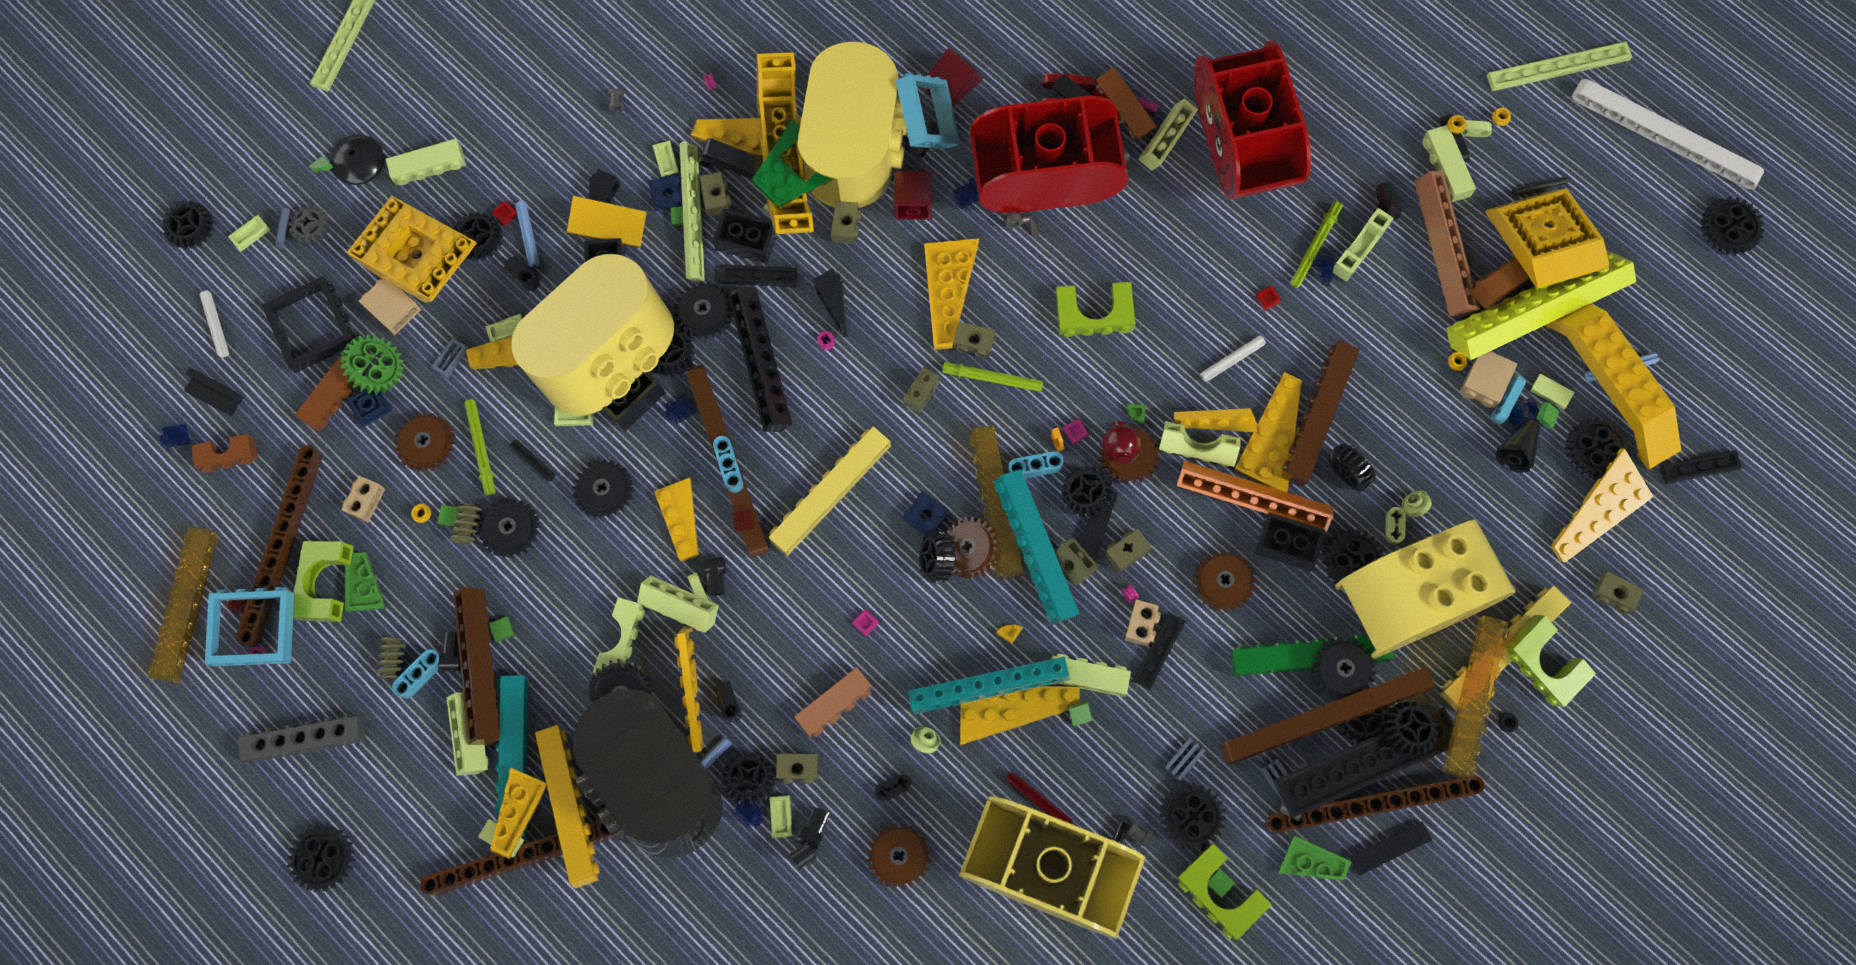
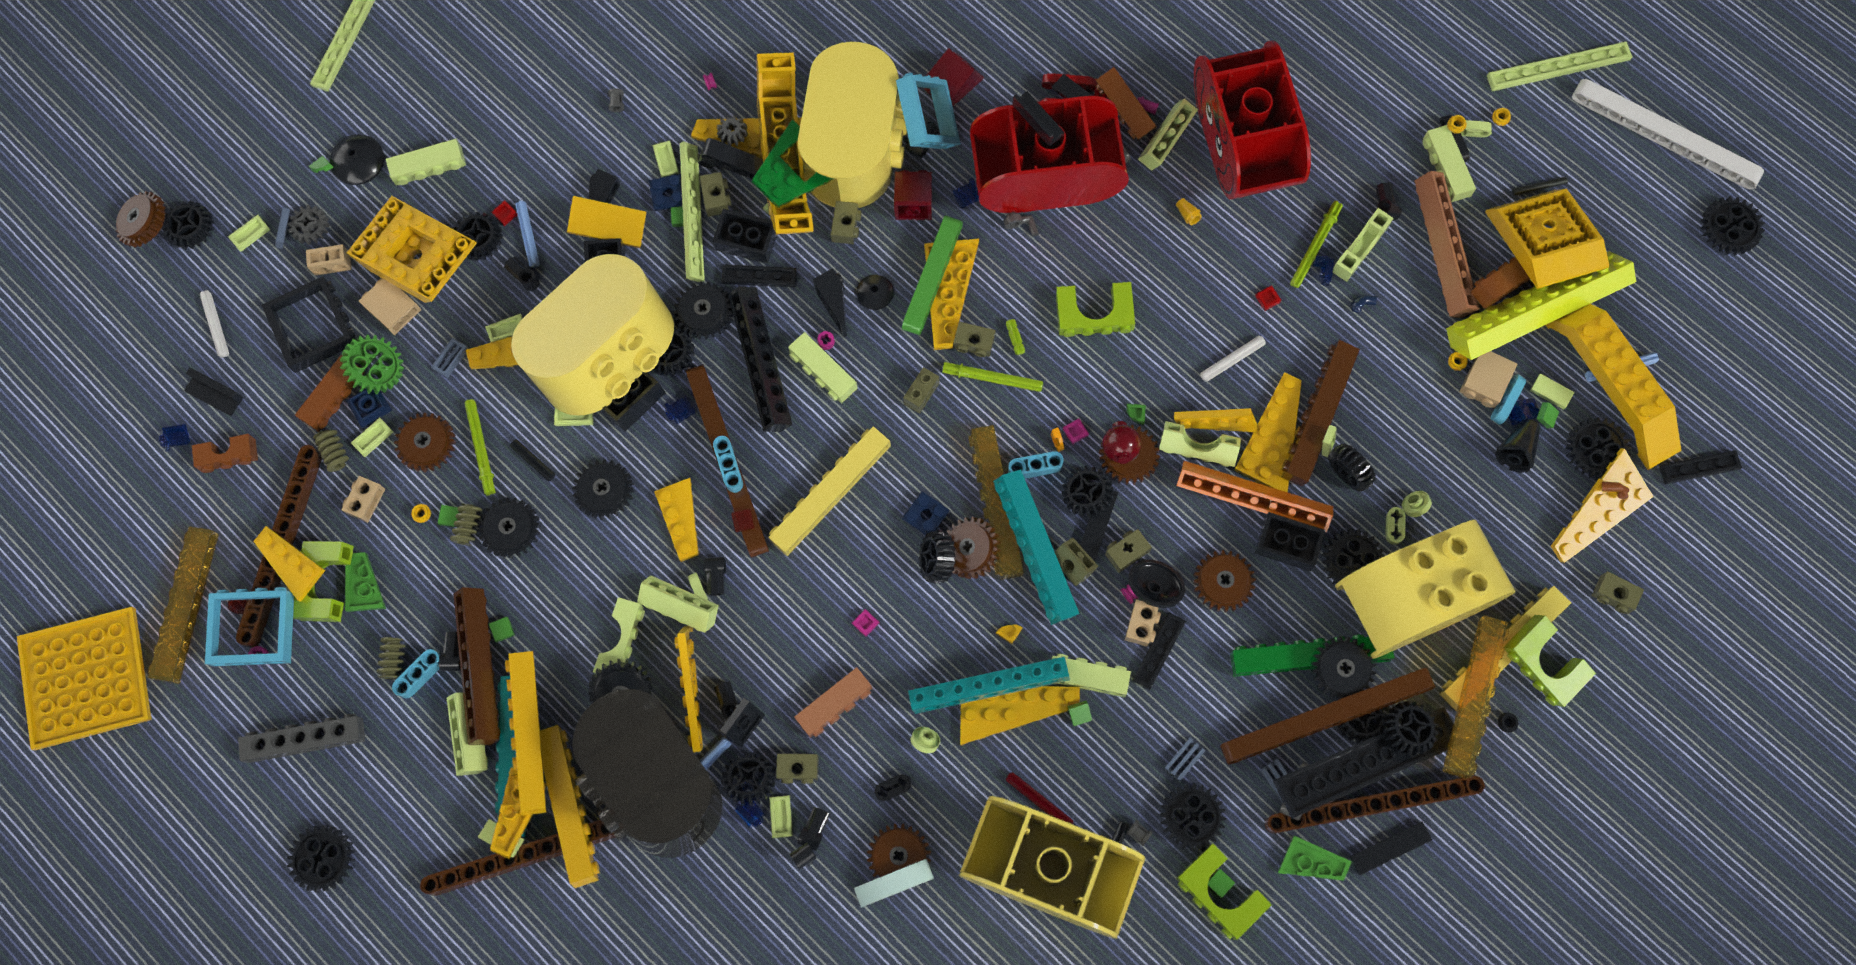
none -> yellow plate [17,607,152,750]
none -> reddish brown gear [115,191,165,248]
none -> yellow wing [253,526,325,602]
none -> tan brick [306,244,352,276]
none -> olive piece [313,430,349,472]
none -> yellowish green tile [351,417,393,457]
none -> yellow brick [505,651,546,816]
none -> dark grey gear [717,115,748,147]
none -> black plate [720,698,765,747]
none -> yellowish green brick [788,332,858,404]
none -> light aqua slope [854,859,934,907]
none -> black dish [856,275,893,310]
none -> bright green beam [902,215,963,336]
none -> lime axle [1006,319,1025,355]
none -> black panel [1012,91,1065,147]
none -> black dish [1128,560,1185,608]
none -> yellow cone [1176,198,1202,225]
none -> yellowish green tile [1322,425,1337,457]
none -> dark blue arm [1351,295,1377,313]
none -> dark orange arm [1602,482,1630,499]

